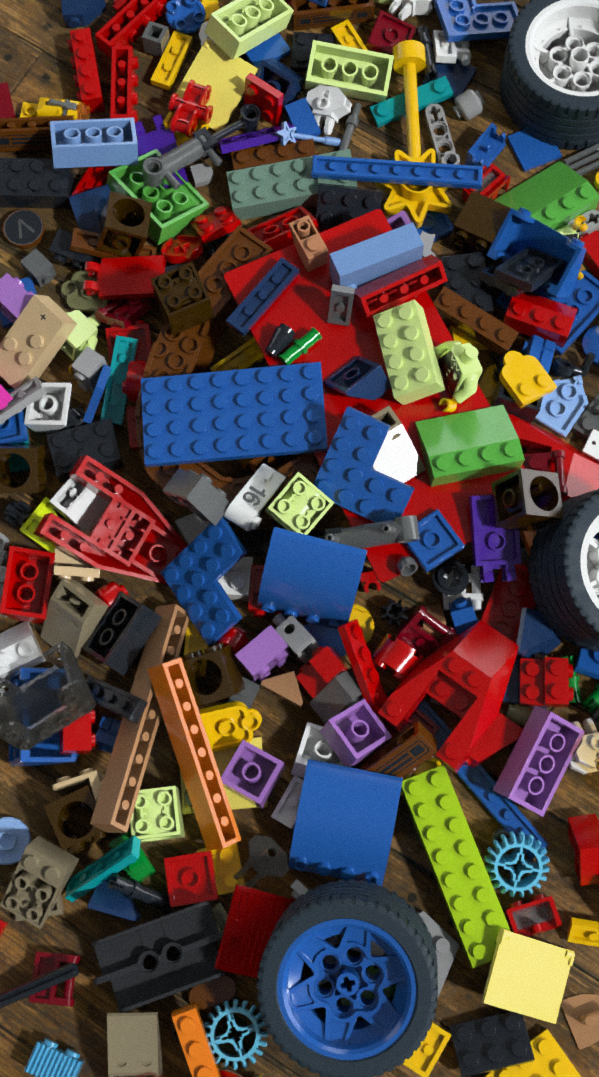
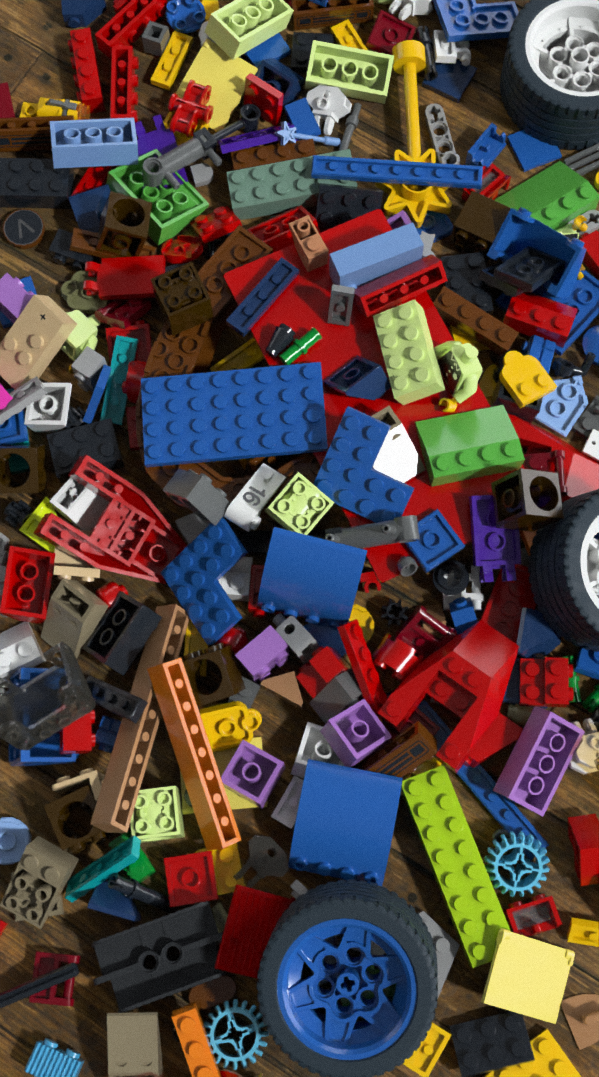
dark grey brick [20,249,56,287] -> none
teal plate [370,76,453,128] -> none
light grey head [453,89,485,121] -> none

